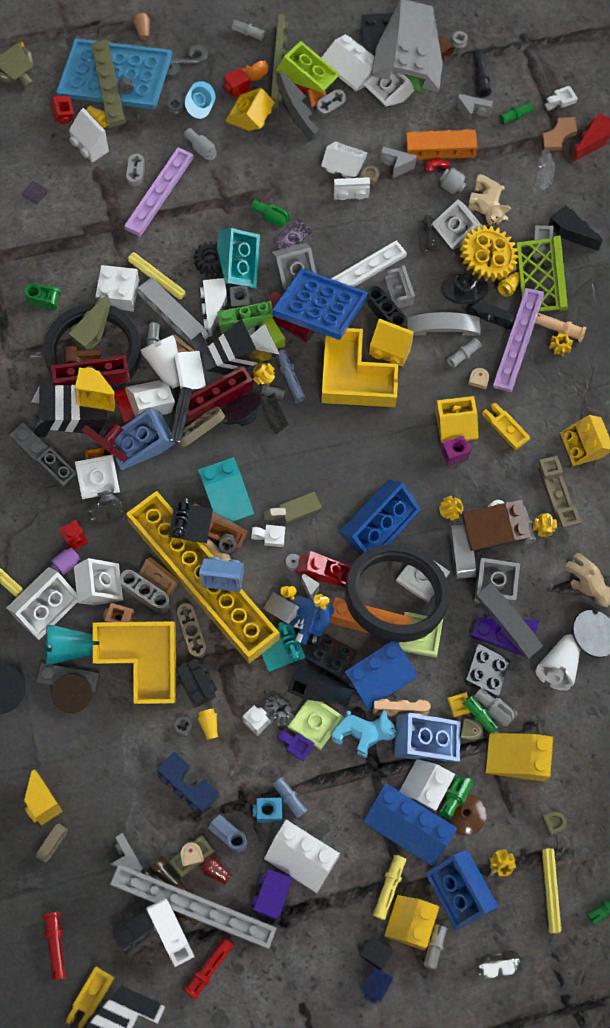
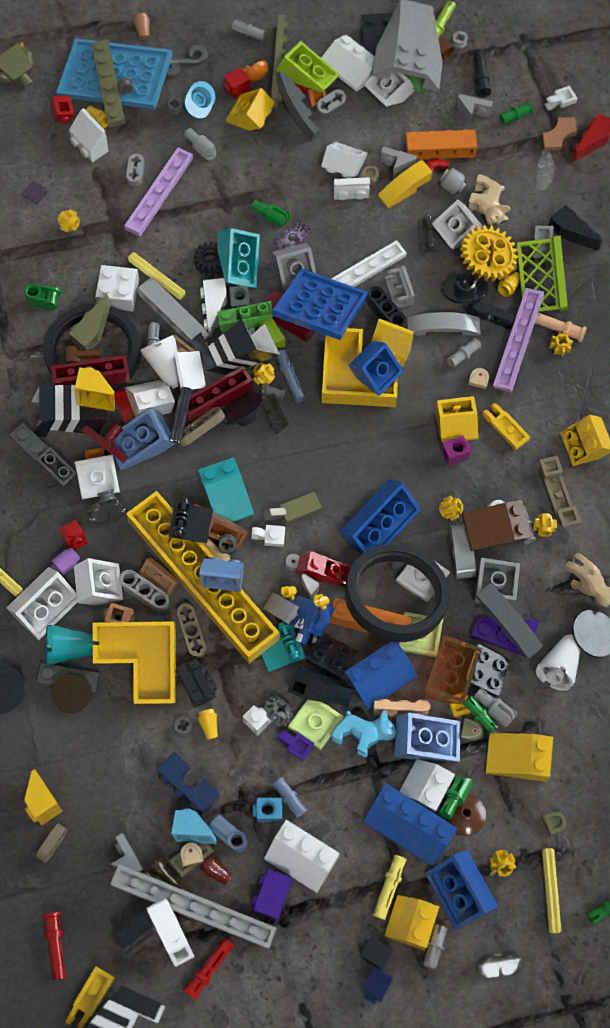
none -> yellow gear [58,209,80,233]
none -> medium azure slope [171,808,217,844]
none -> blue slope [348,341,404,396]
none -> yellow slope [378,160,432,208]
none -> clear orange slope [423,635,482,704]
none -> lime pin [435,1,456,37]

